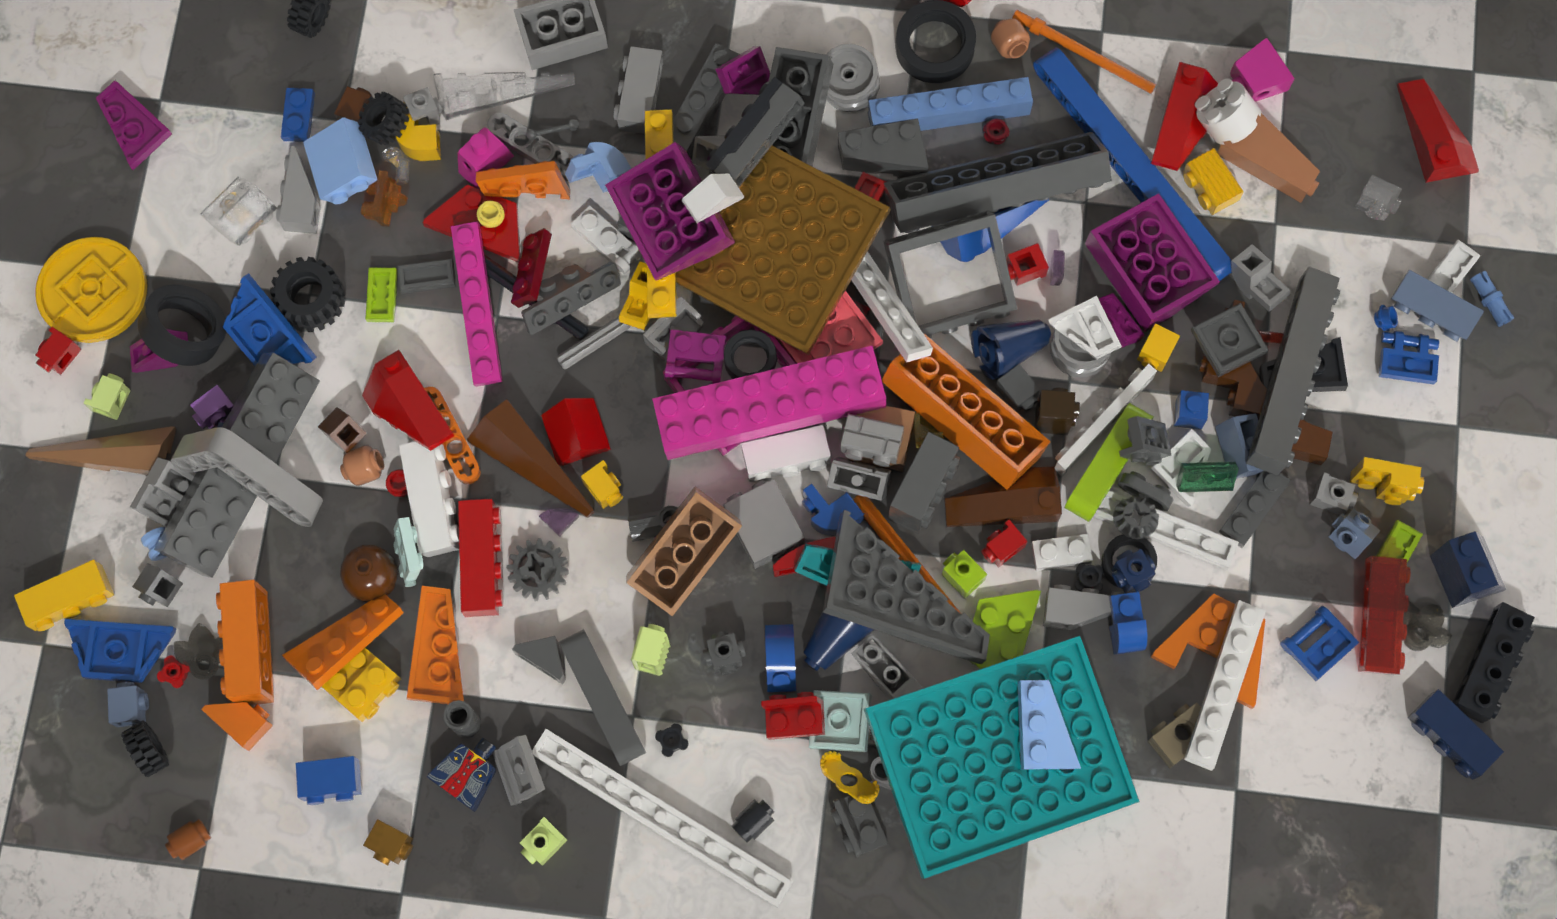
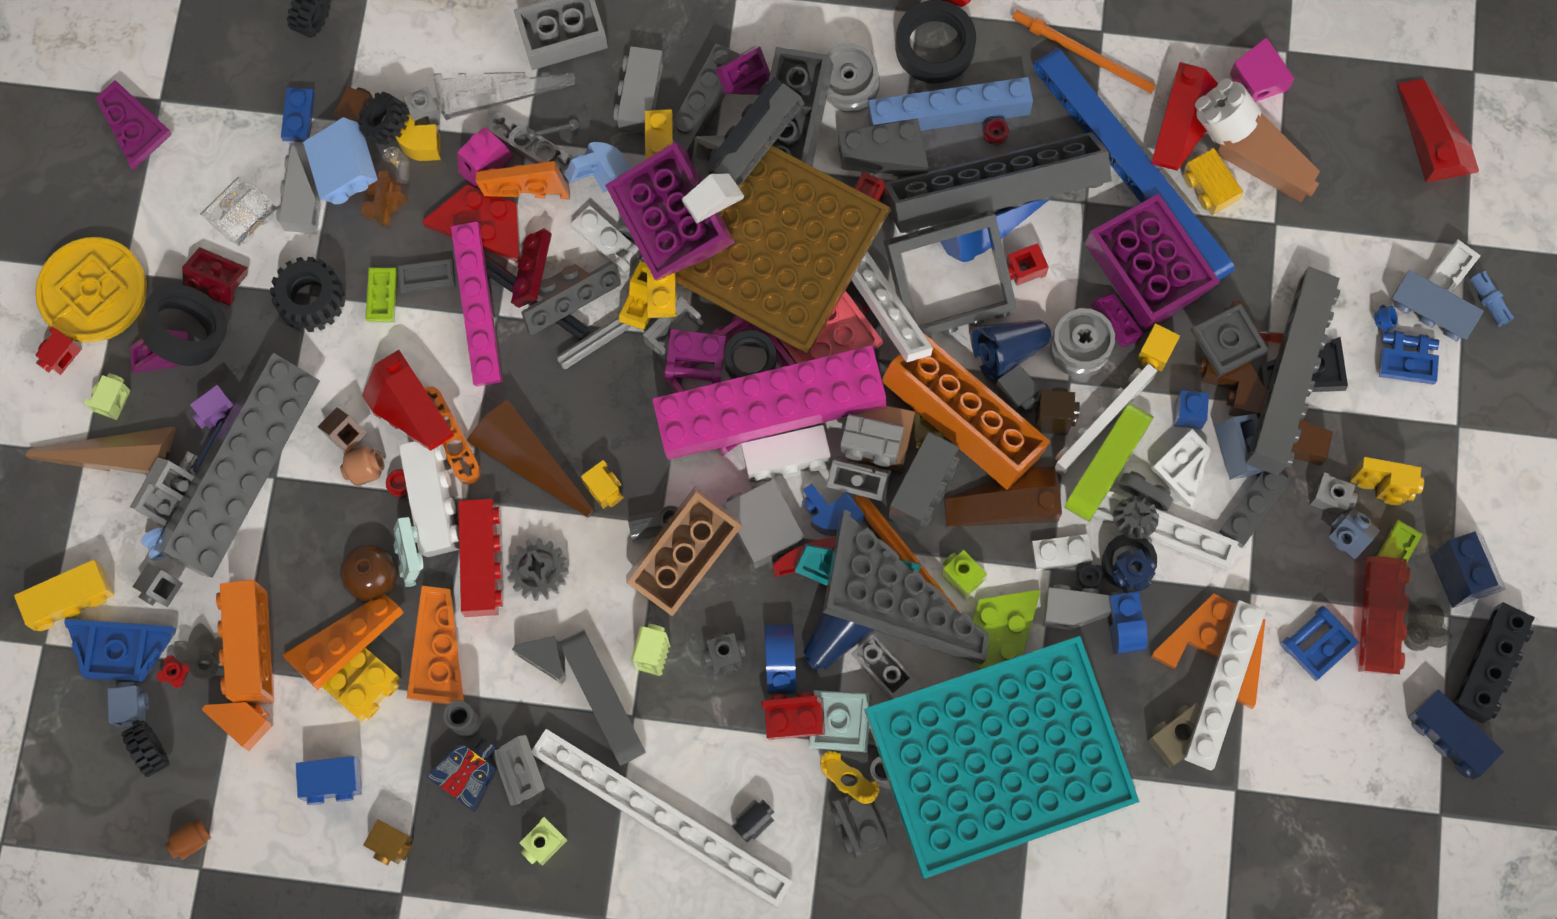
light grey beam [171,427,323,527] -> none
blue wing [223,273,317,366] -> none
light yellow plate [477,201,505,228] -> none
clear purple tile [539,508,579,537] -> none
red slope [541,398,611,466] -> none
black plate [655,723,689,757] -> none
red brick [981,519,1027,568] -> none
nougat head [991,19,1030,58] -> none
light blue wing [1018,680,1081,770] -> none
white wing [1048,296,1122,359] -> none
clear purple tile [1050,250,1065,286] -> none
dark grey bracket [1119,416,1171,466] -> none
clear green plate [1176,462,1239,492] -> none
light grey brick [1231,244,1290,312] -> none
clear brick [1354,175,1402,221] -> none
none -> dark red bracket [182,247,248,306]

